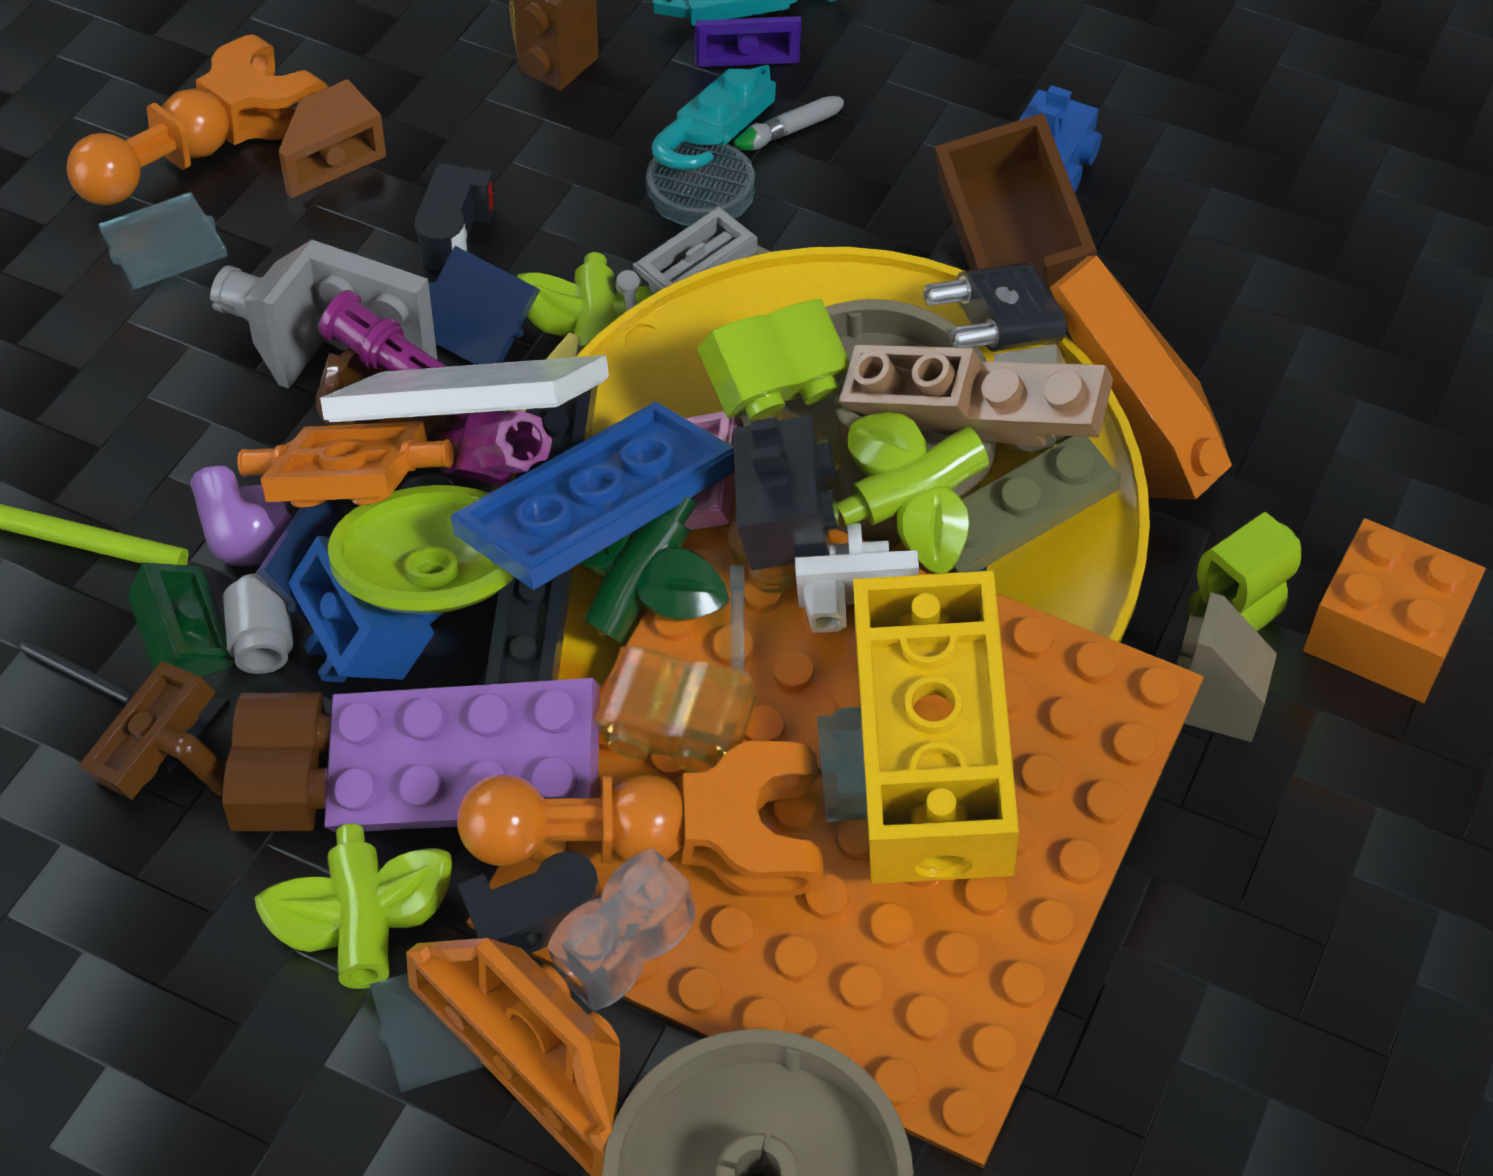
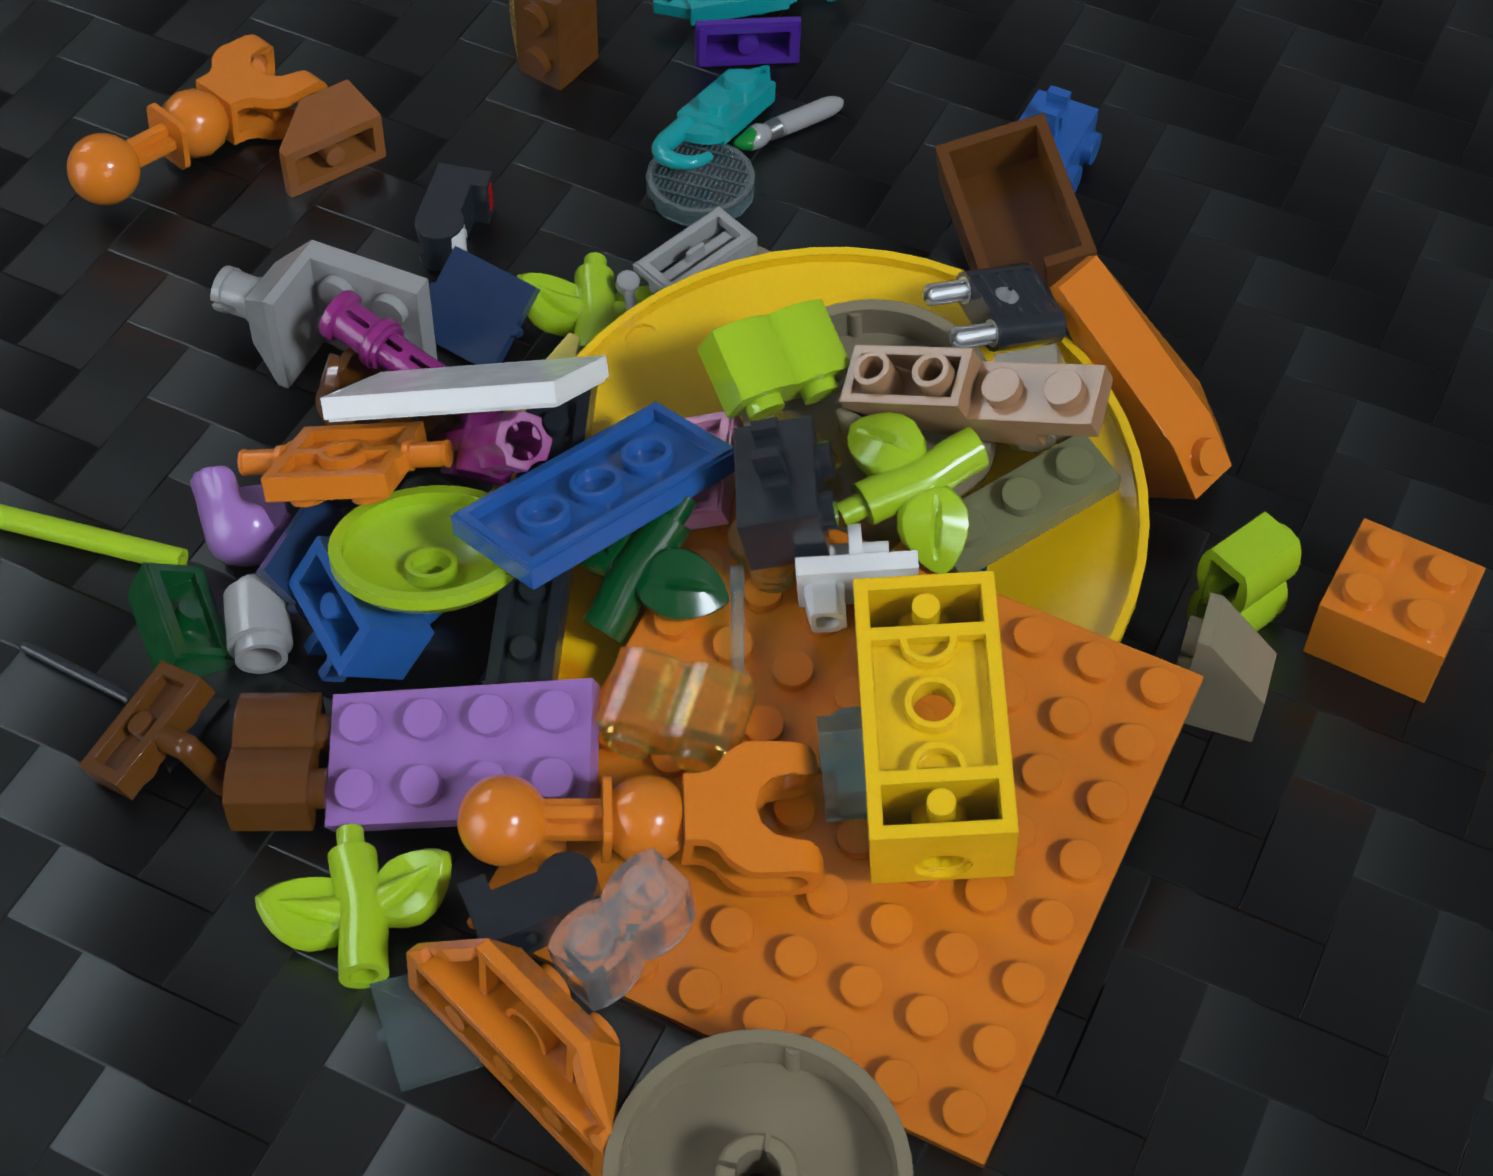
clear light blue piece [99,192,228,289] -> none

